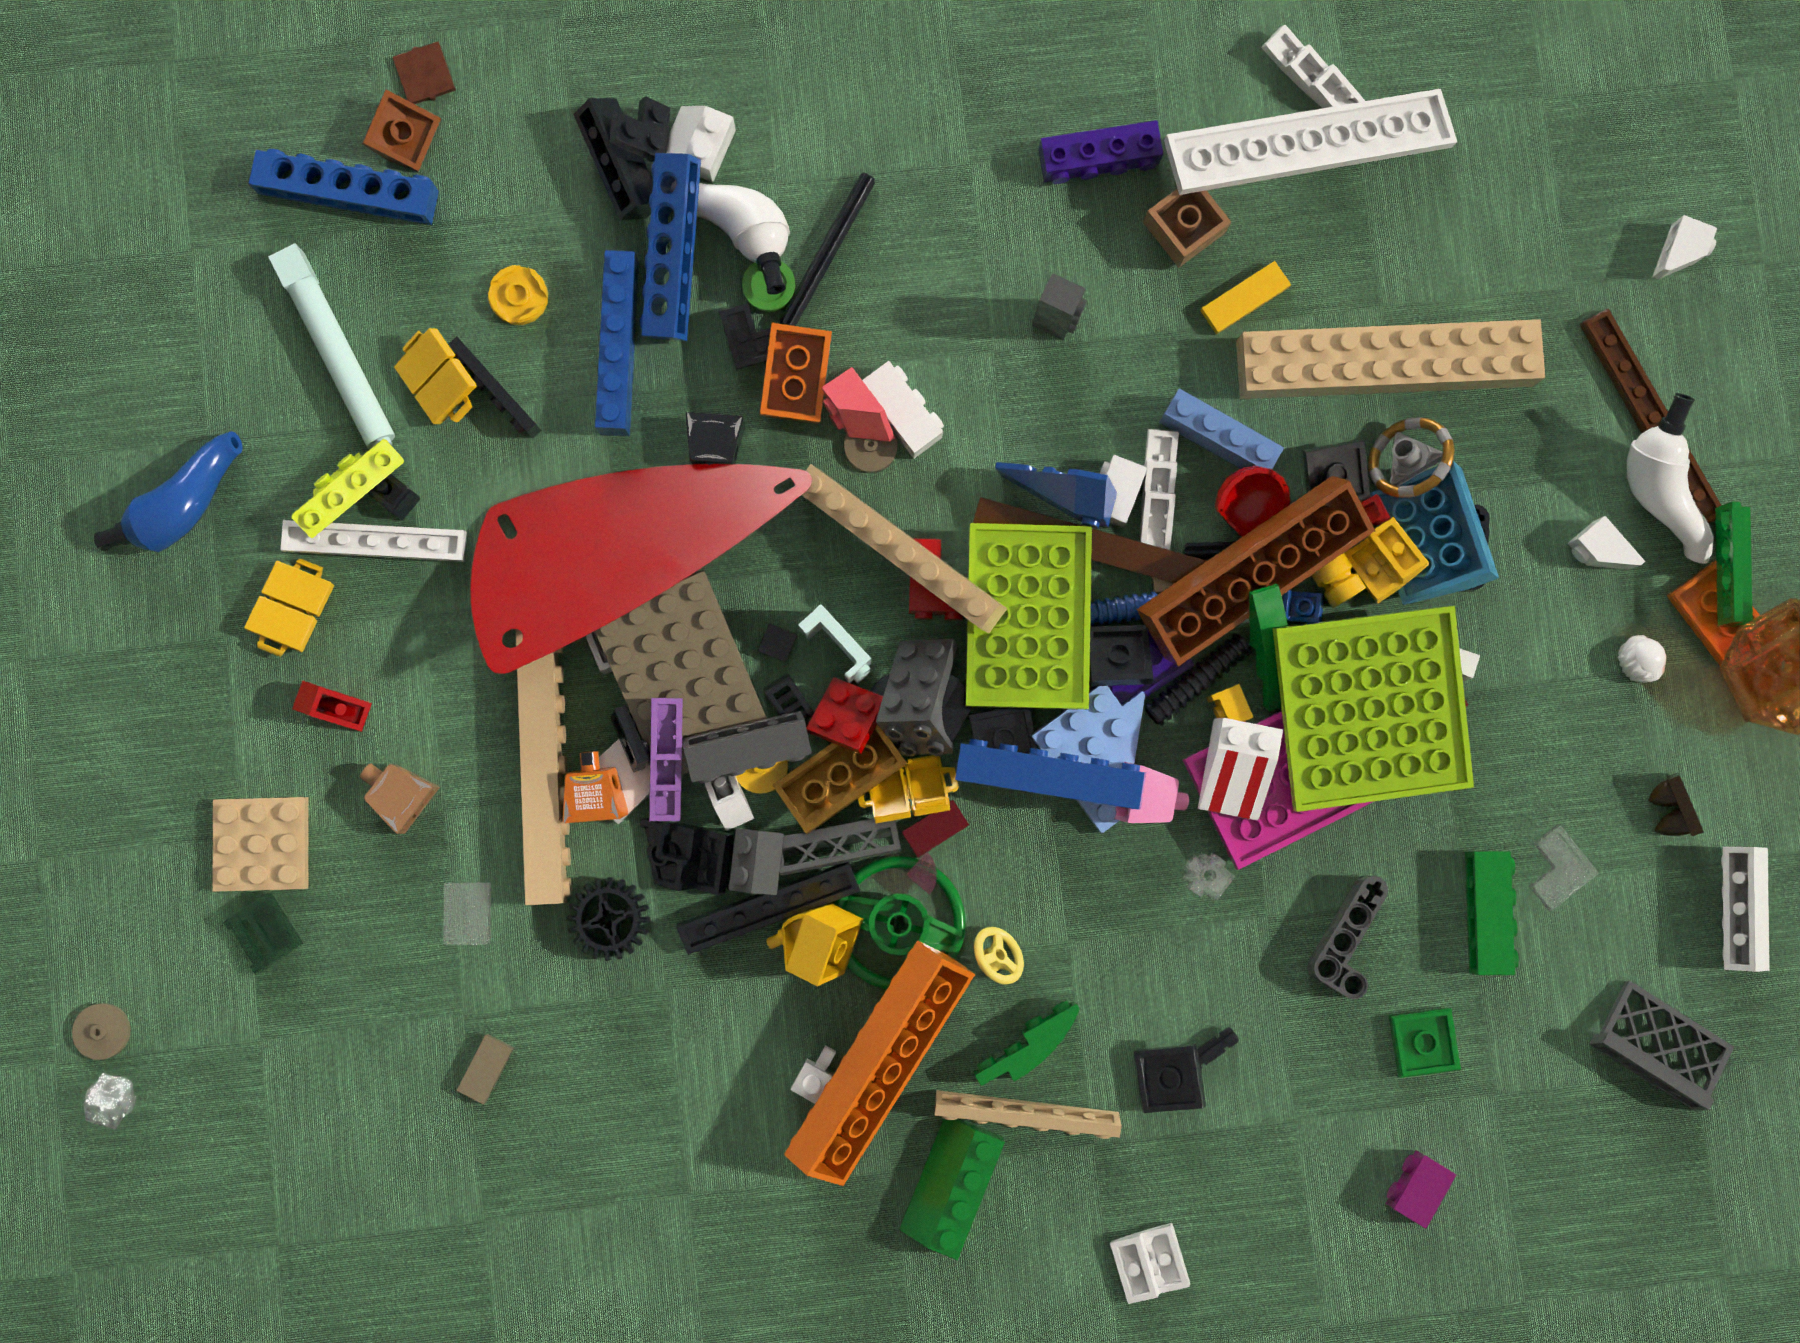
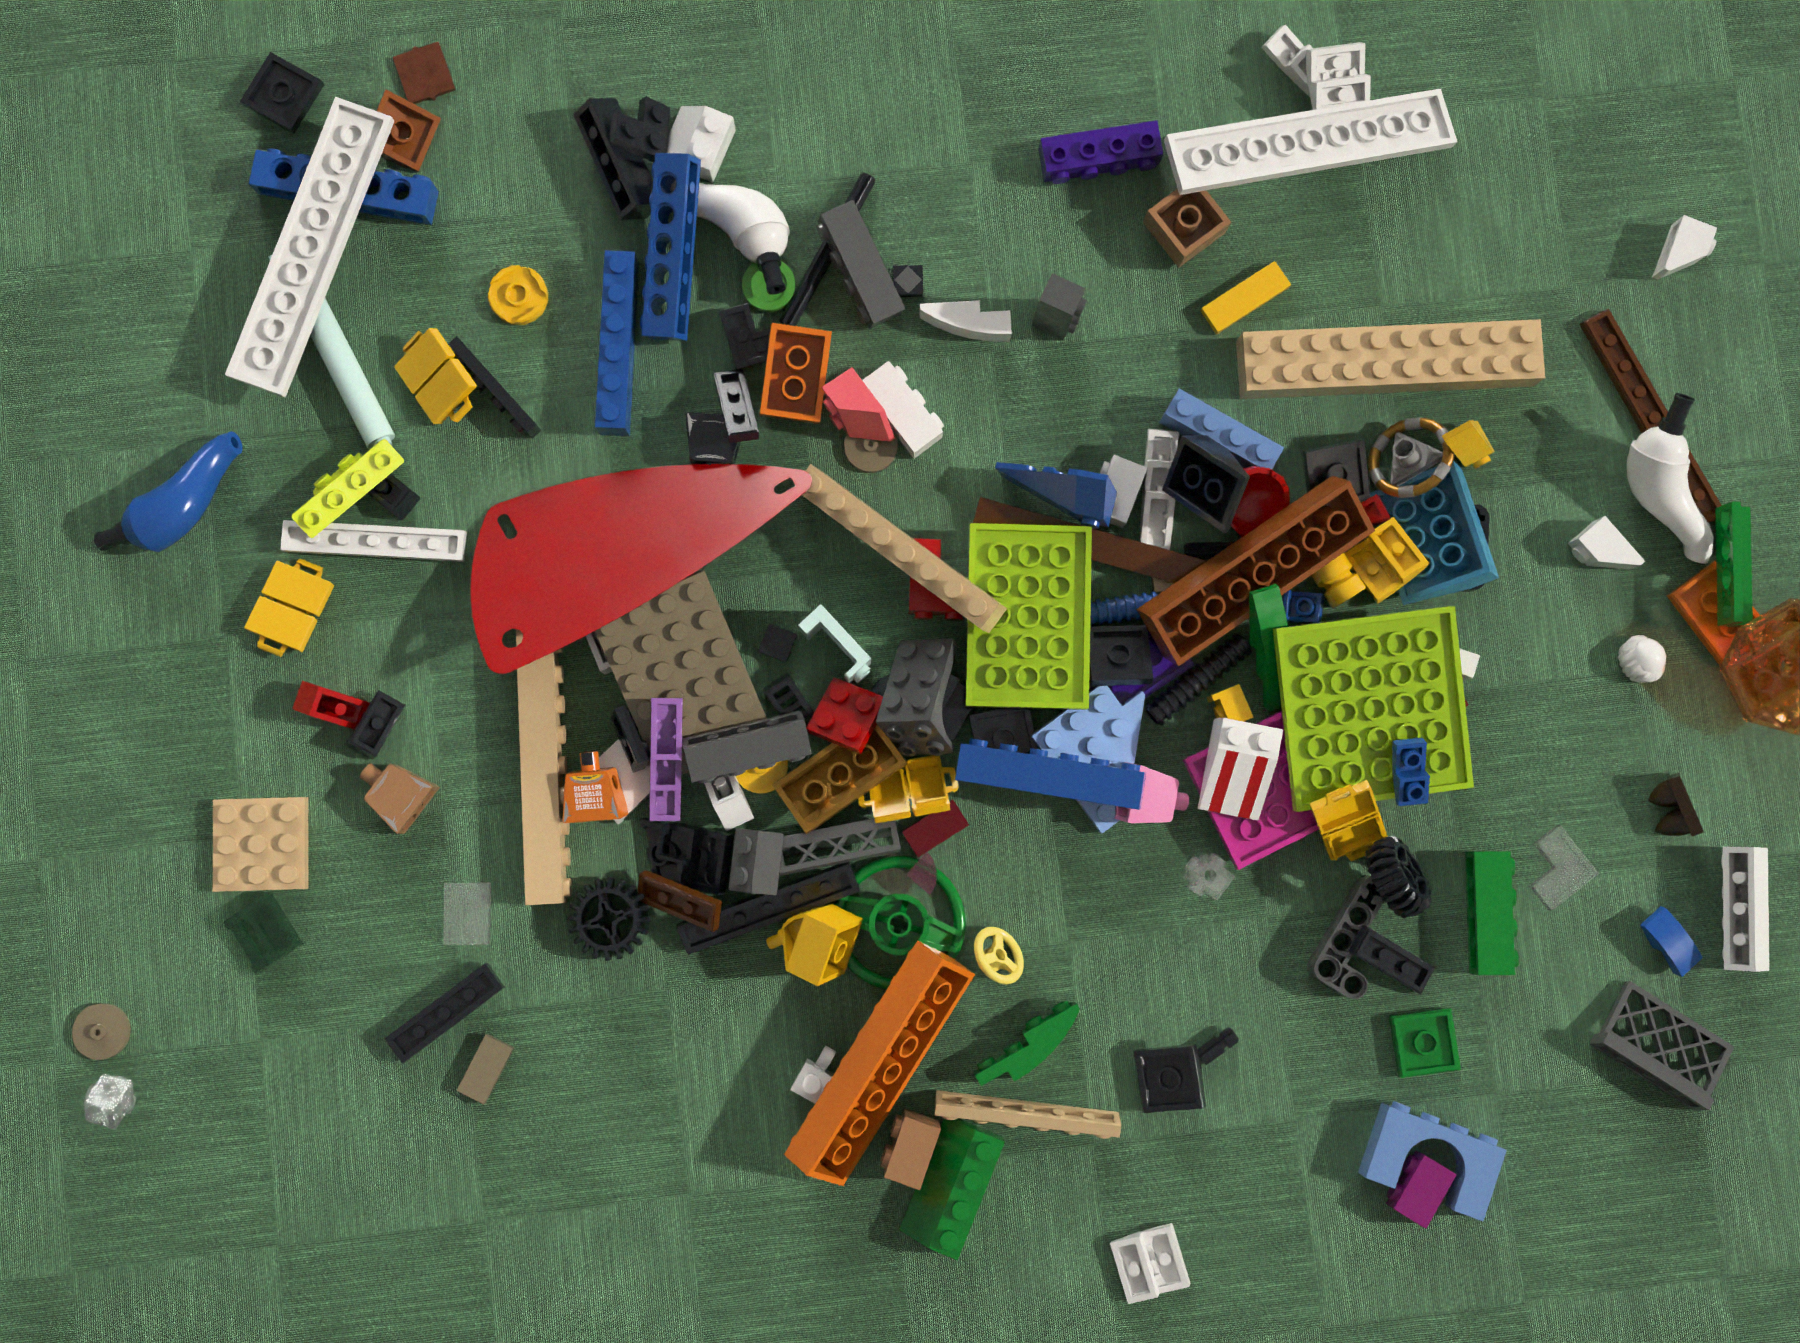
none -> white plate [225,97,394,398]
none -> black plate [240,52,324,134]
none -> black slope [345,690,405,759]
none -> black plate [385,963,505,1064]
none -> reddish brown tile [637,870,722,932]
none -> tile [714,369,759,443]
none -> dark grey brick [816,200,905,329]
none -> medium nougat brick [880,1108,941,1190]
none -> tile [893,265,923,297]
none -> white slope [919,300,1012,342]
none -> black slope [1162,435,1250,533]
none -> white slope [1306,42,1371,110]
none -> yellow piece [1310,780,1388,861]
none -> black tile [1348,925,1435,995]
none -> medium blue arch [1358,1101,1507,1221]
none -> black gear [1366,836,1431,918]
none -> blue slope [1392,738,1430,806]
none -> yellow slope [1442,420,1495,469]
none -> blue slope [1640,906,1703,977]

